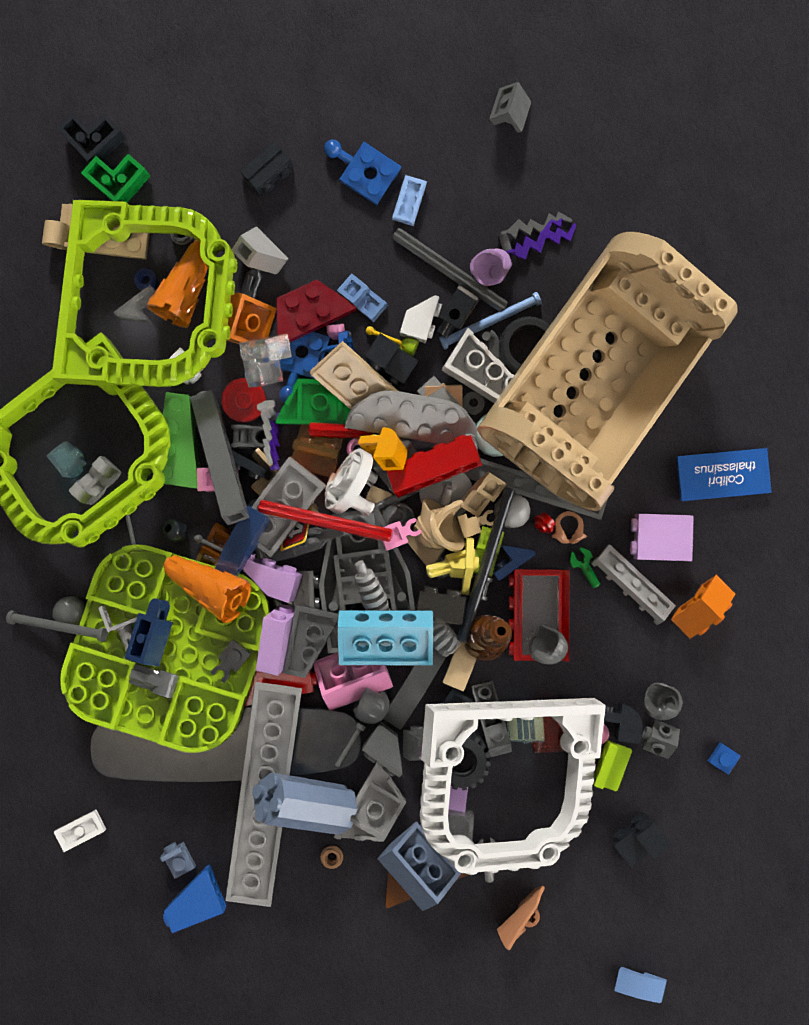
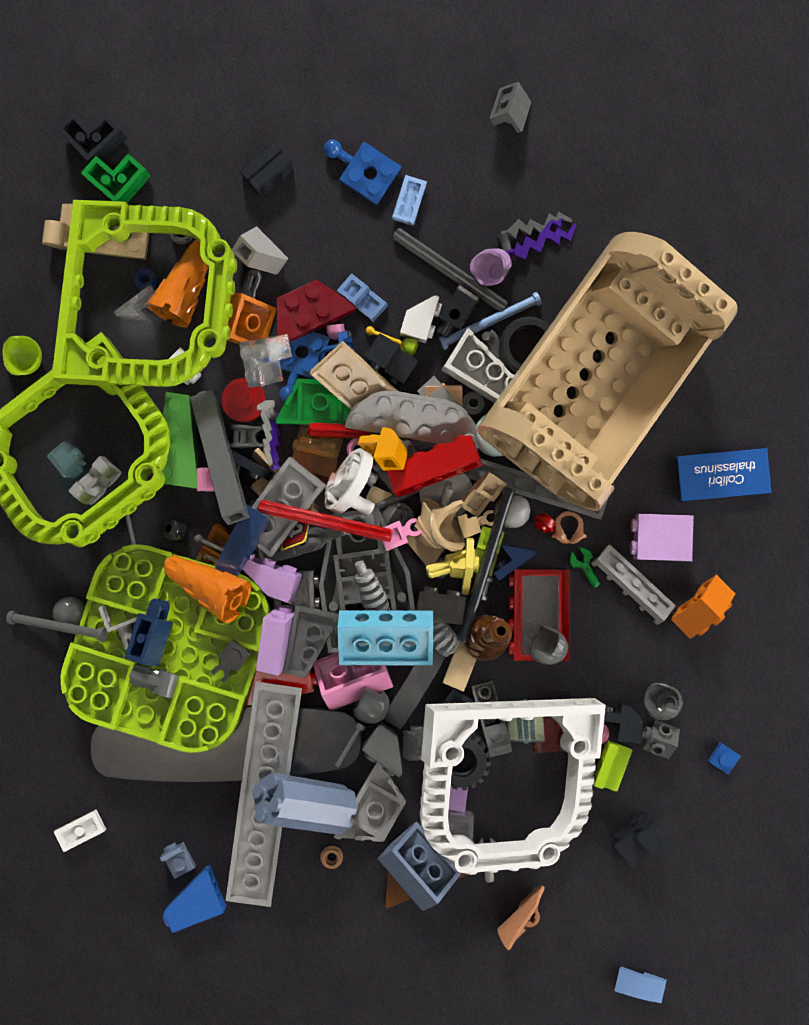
none -> lime helmet [3,336,42,375]

